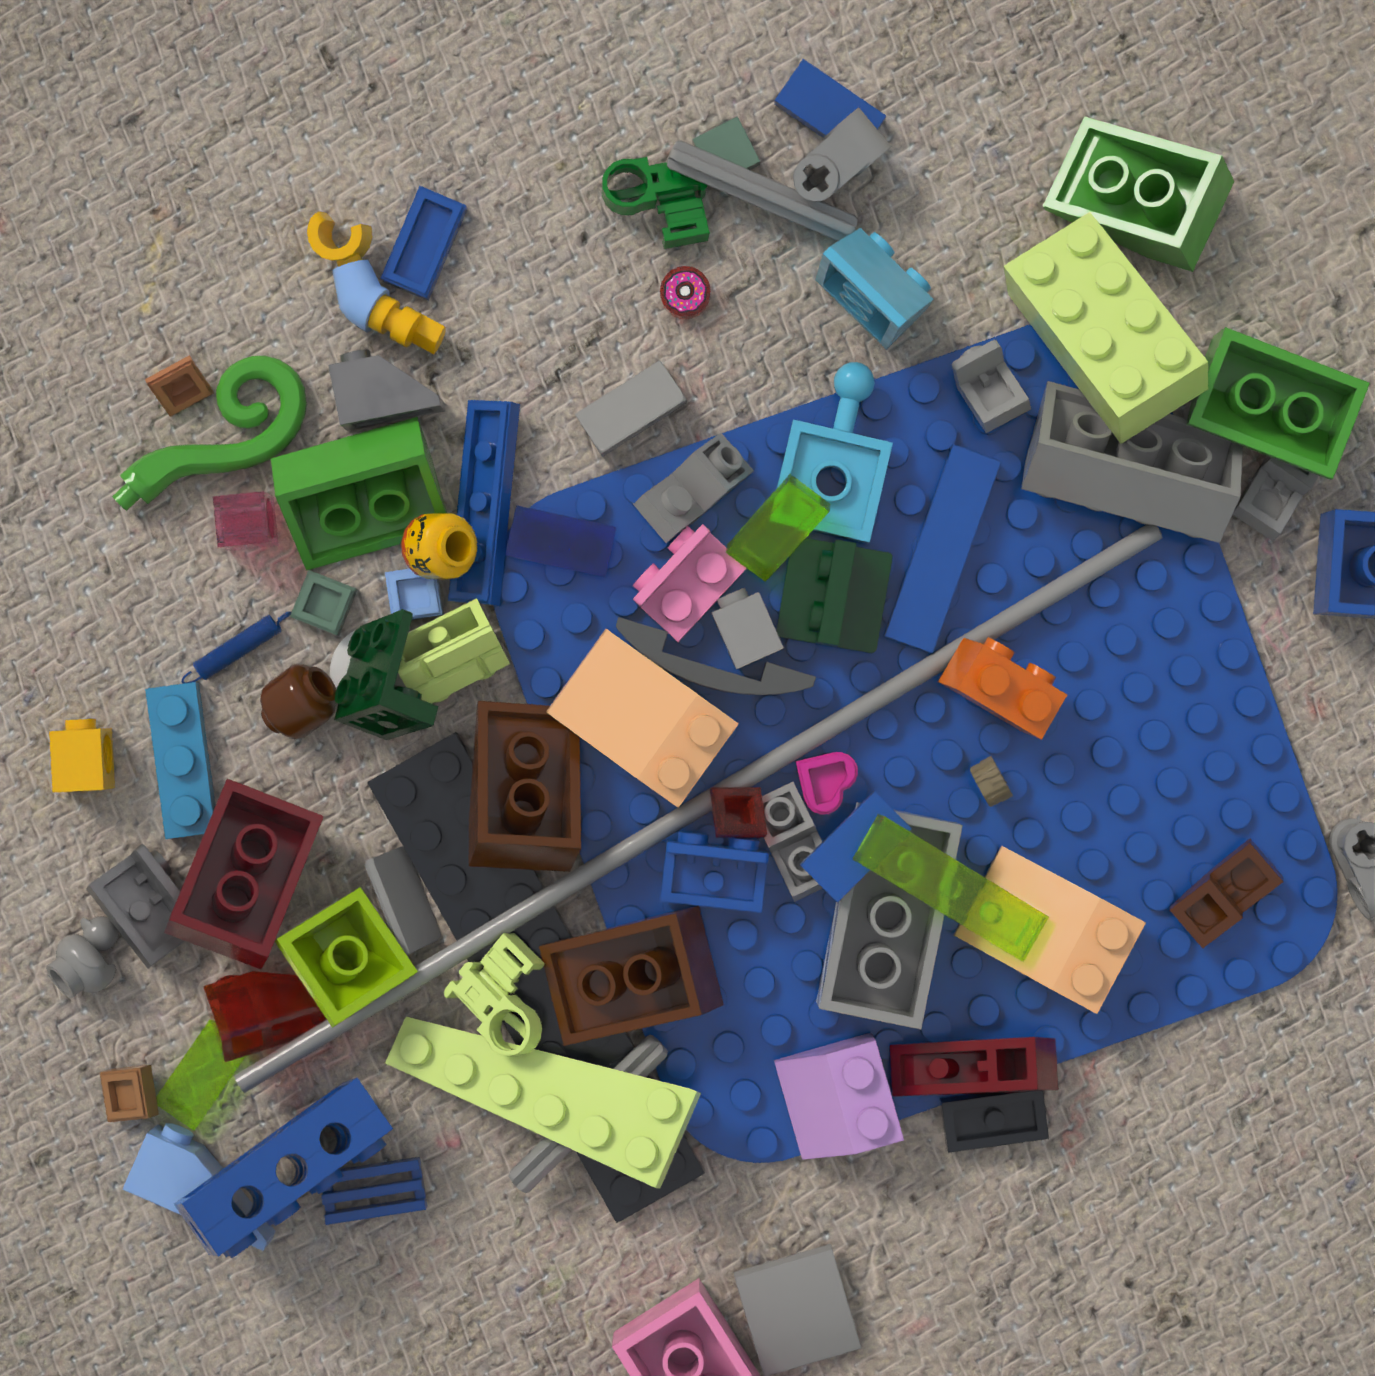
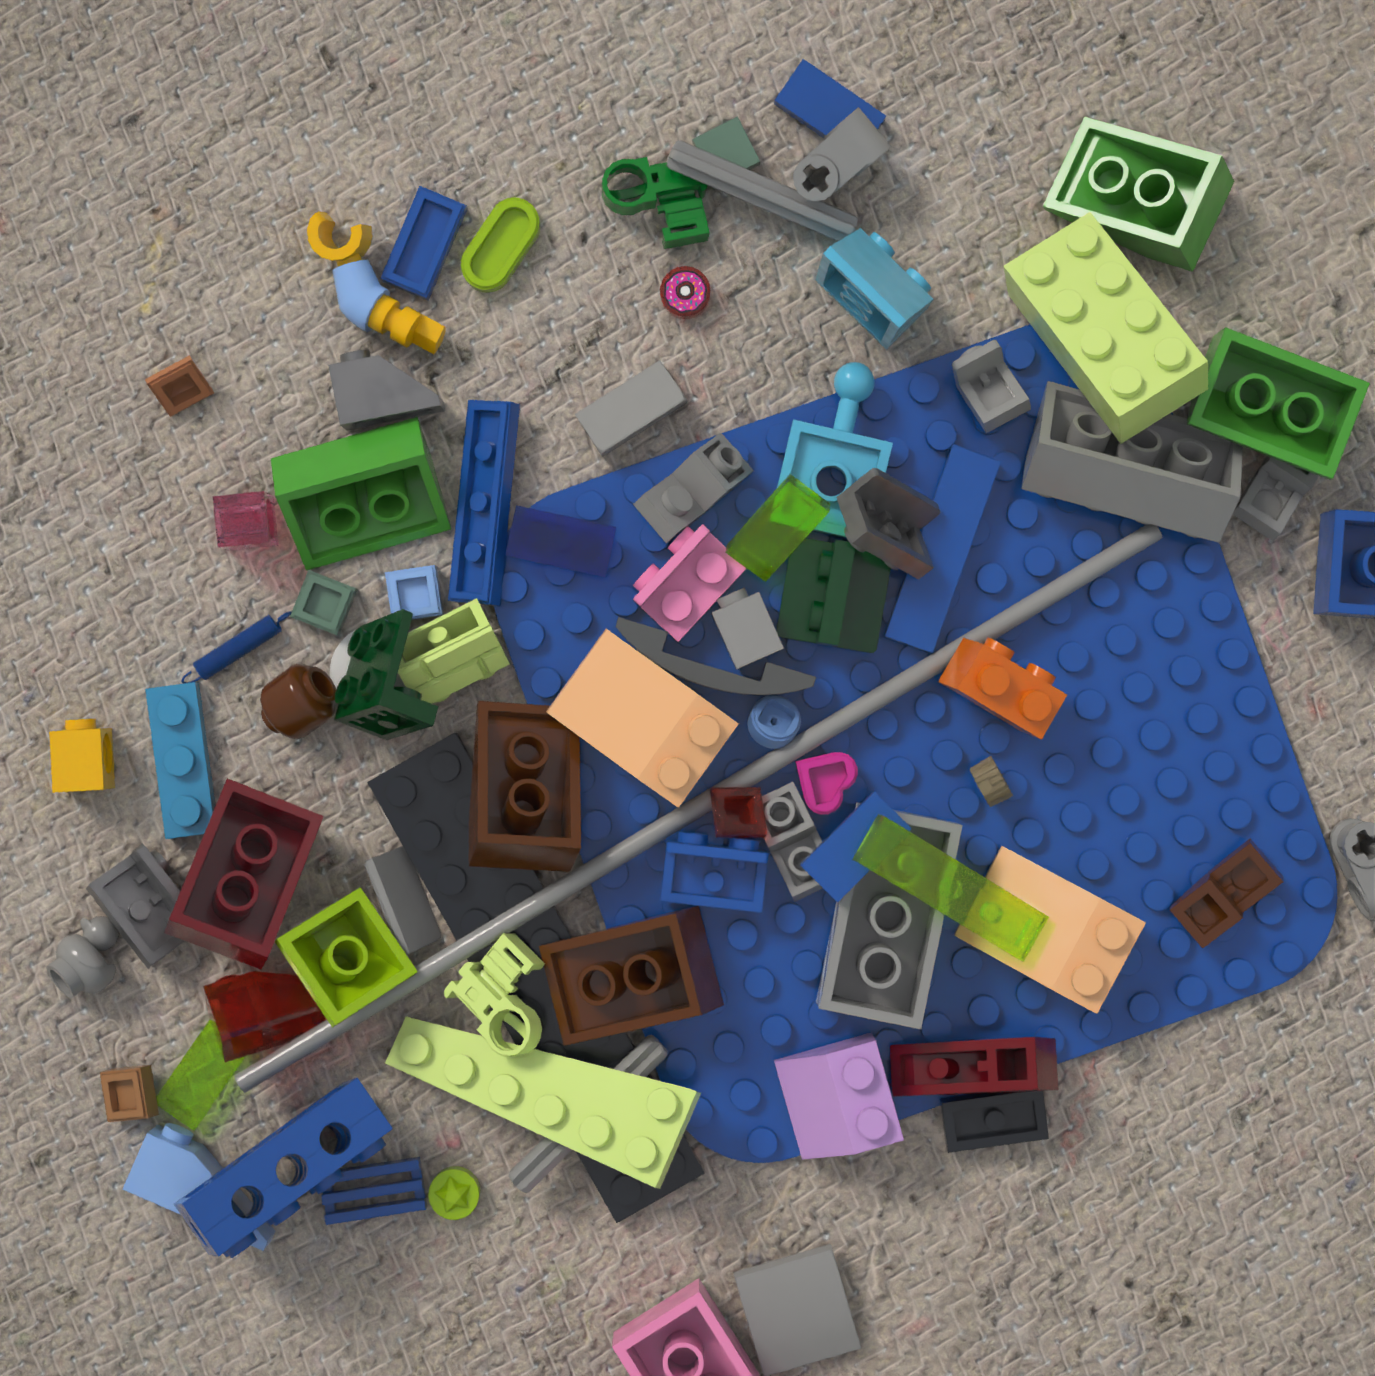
bright green plant [112,355,307,511] -> none
yellow head [401,513,477,579] -> none
none -> lime tile [428,1166,480,1220]
none -> lime tile [461,197,540,293]
none -> medium blue tile [747,695,801,749]
none -> flat silver bracket [836,468,941,579]

